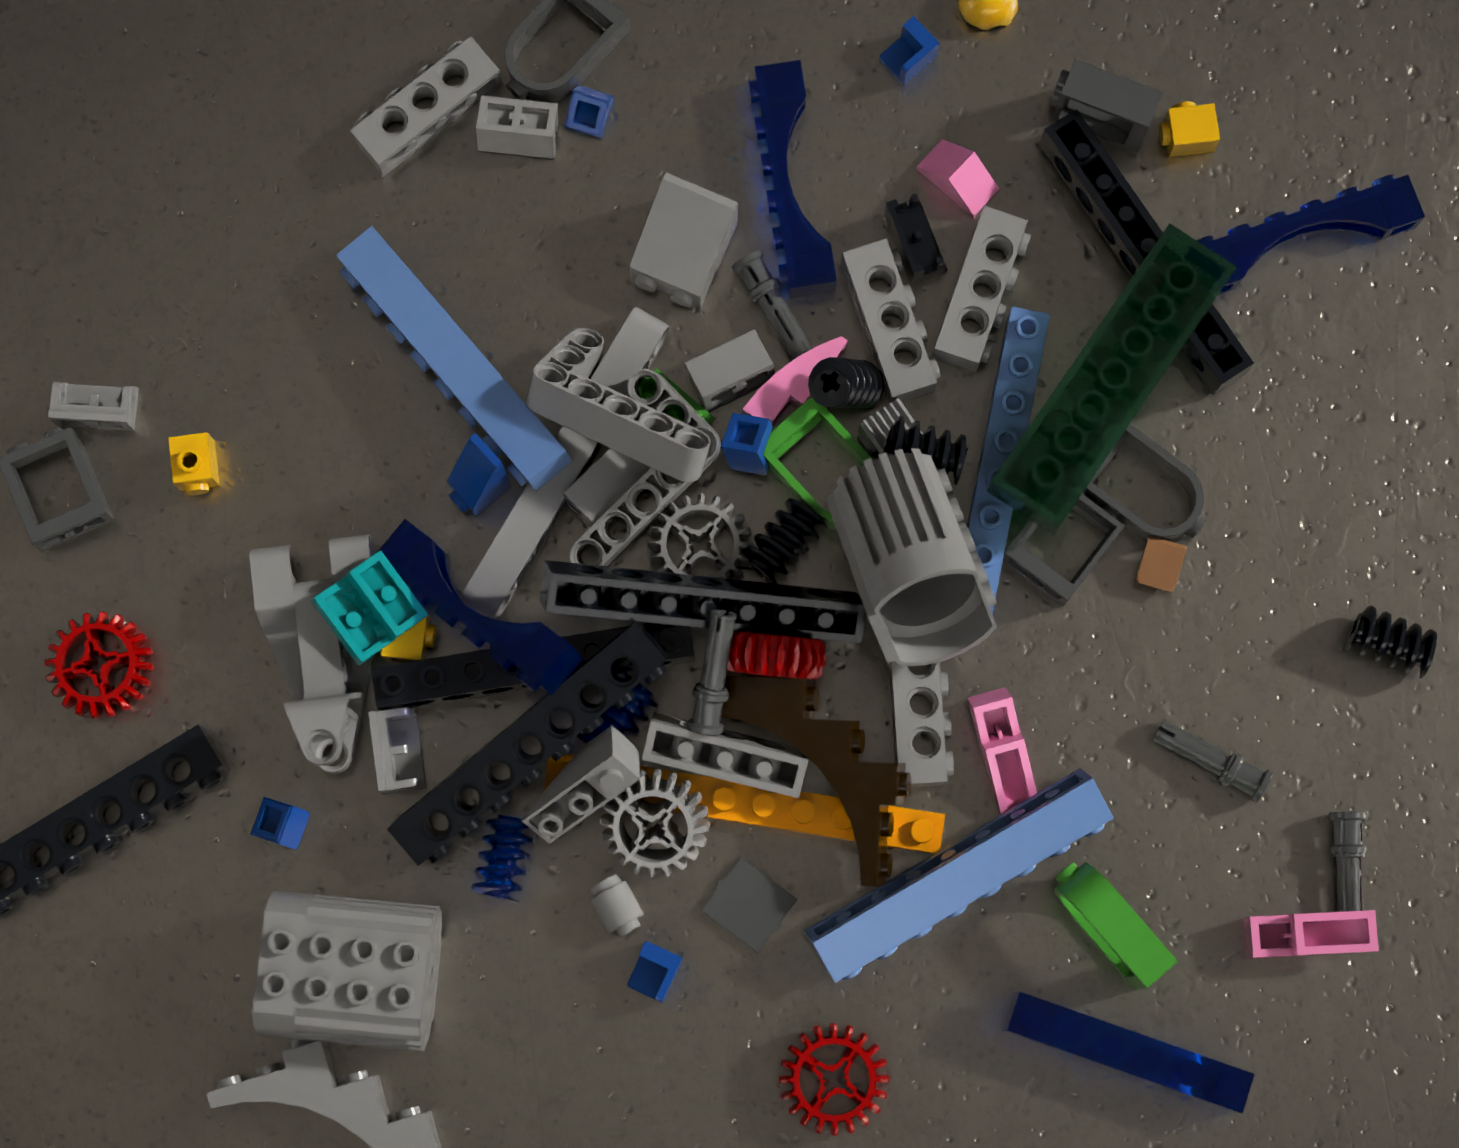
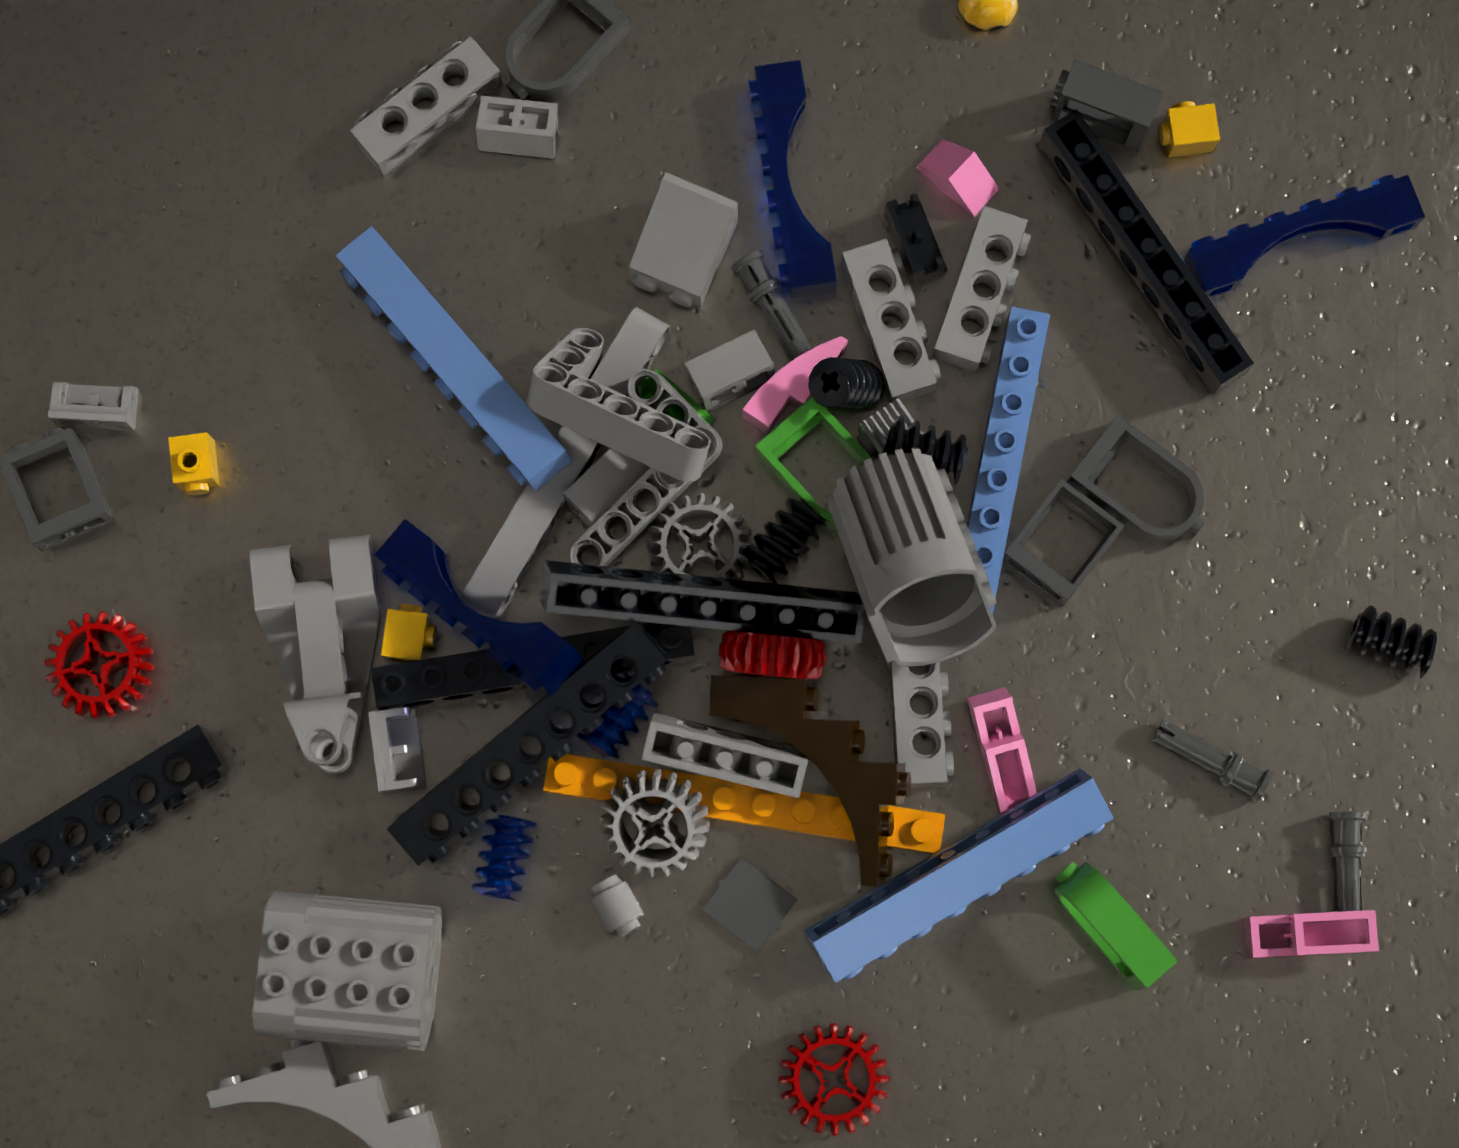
blue slope [250,797,310,850] -> none
teal slope [311,550,428,666] -> none
blue slope [447,433,512,517] -> none
light grey slope [522,725,640,844] -> none
blue slope [564,86,614,137] -> none
blue panel [627,940,683,1003] -> none
dark grey pin [687,609,737,735] -> none
blue panel [721,413,773,475] -> none
blue panel [879,16,940,86] -> none
clear green brick [987,223,1237,536] -> none
clear blue arch [1002,991,1255,1114] -> none
medium nougat slope [1136,536,1187,592] -> none

